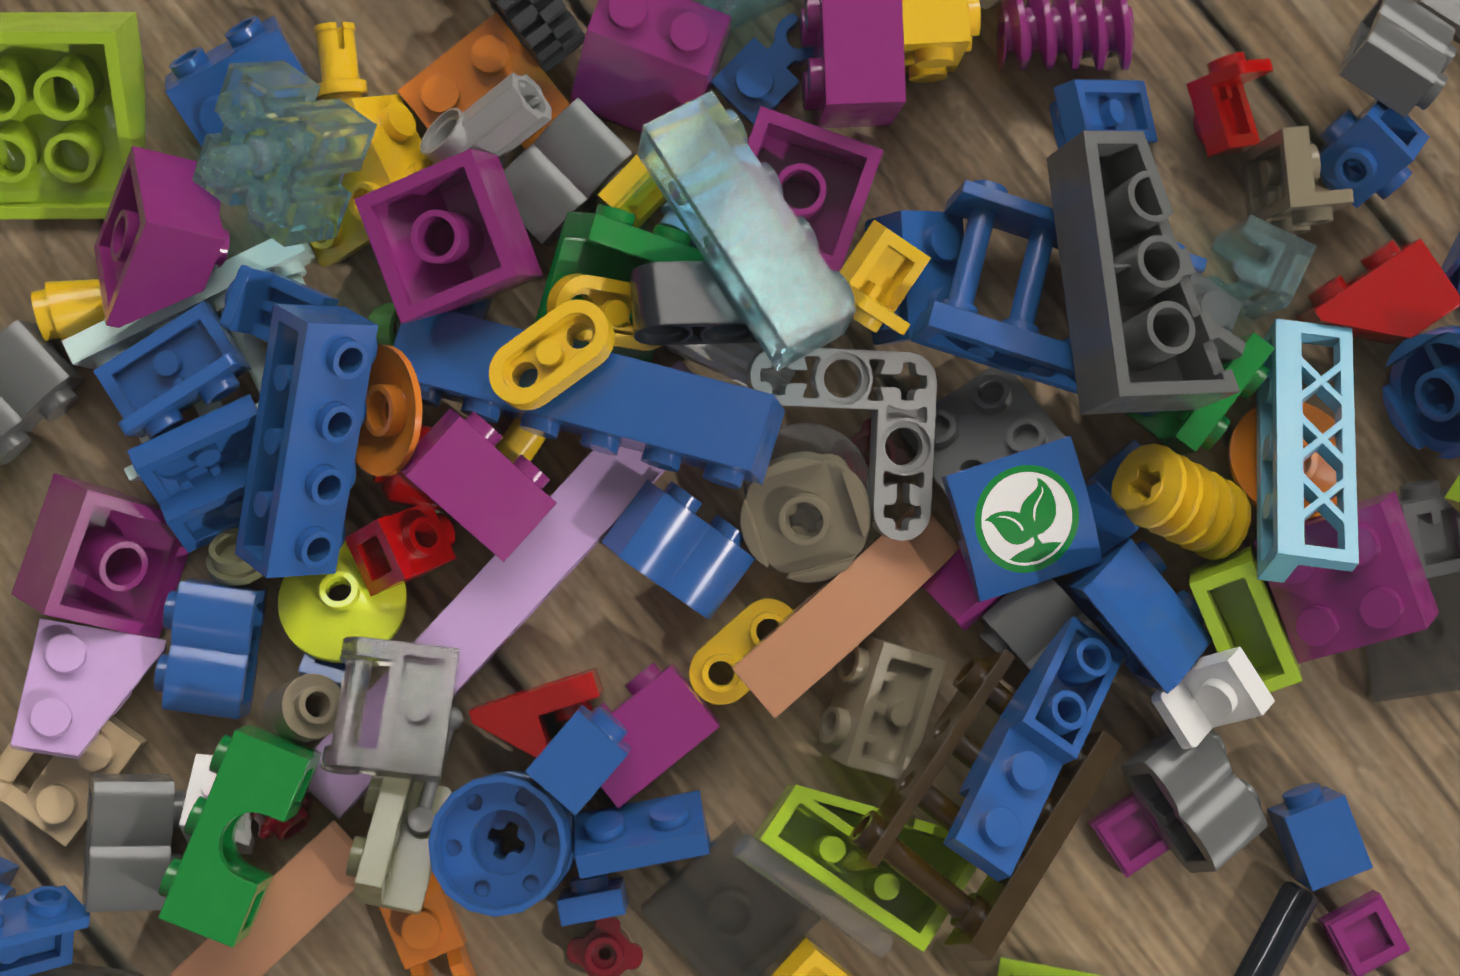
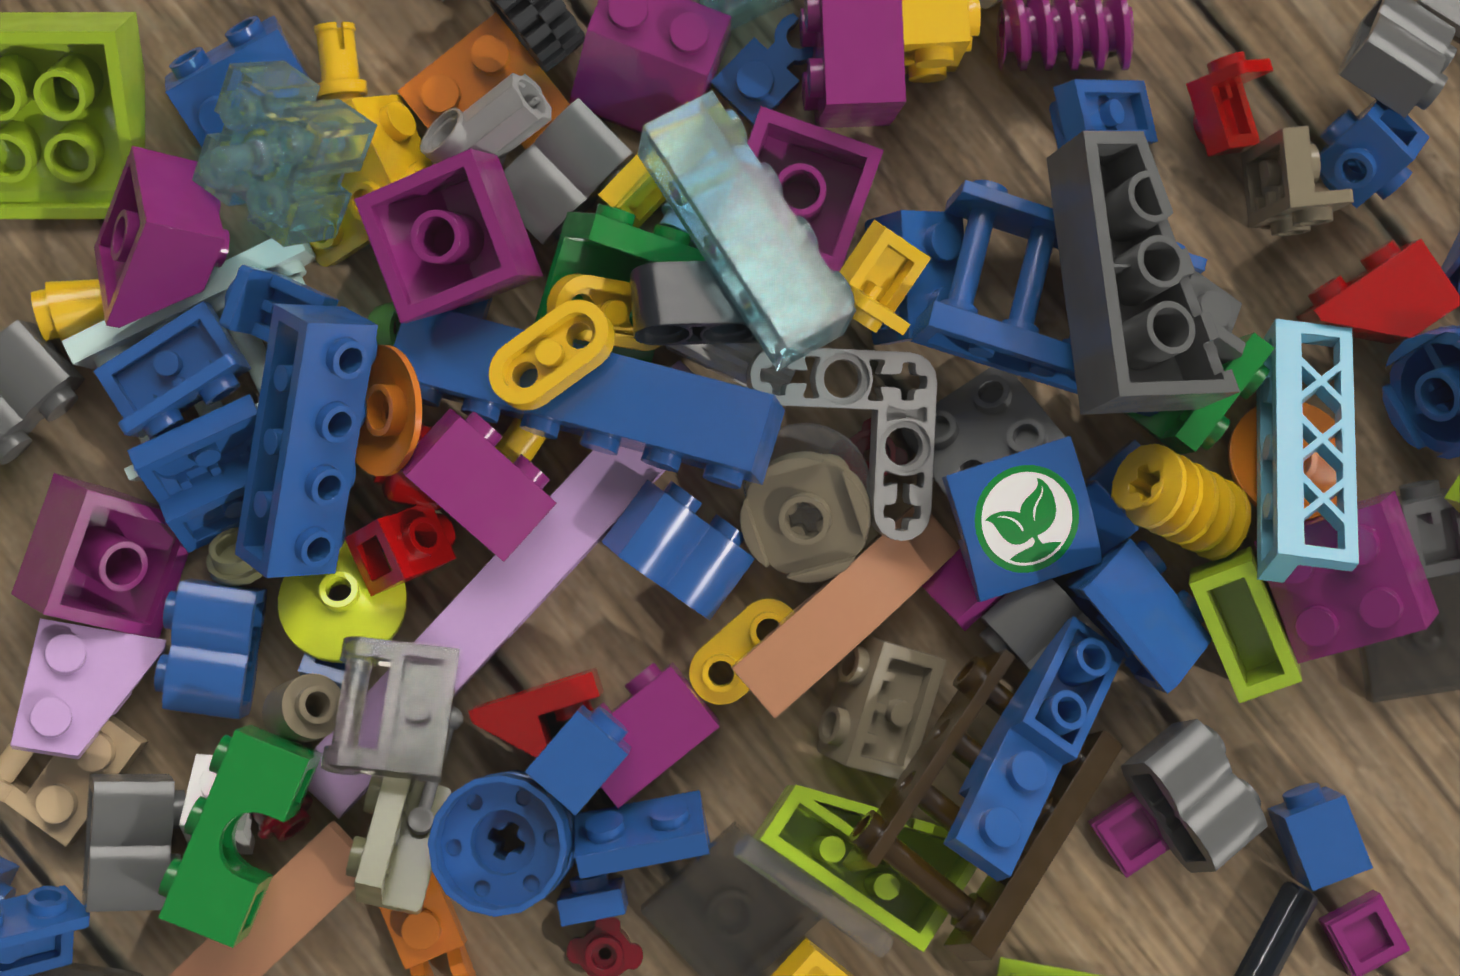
white bracket [1152,647,1275,749] -> none
clear light blue hinge [1206,215,1317,320] -> none

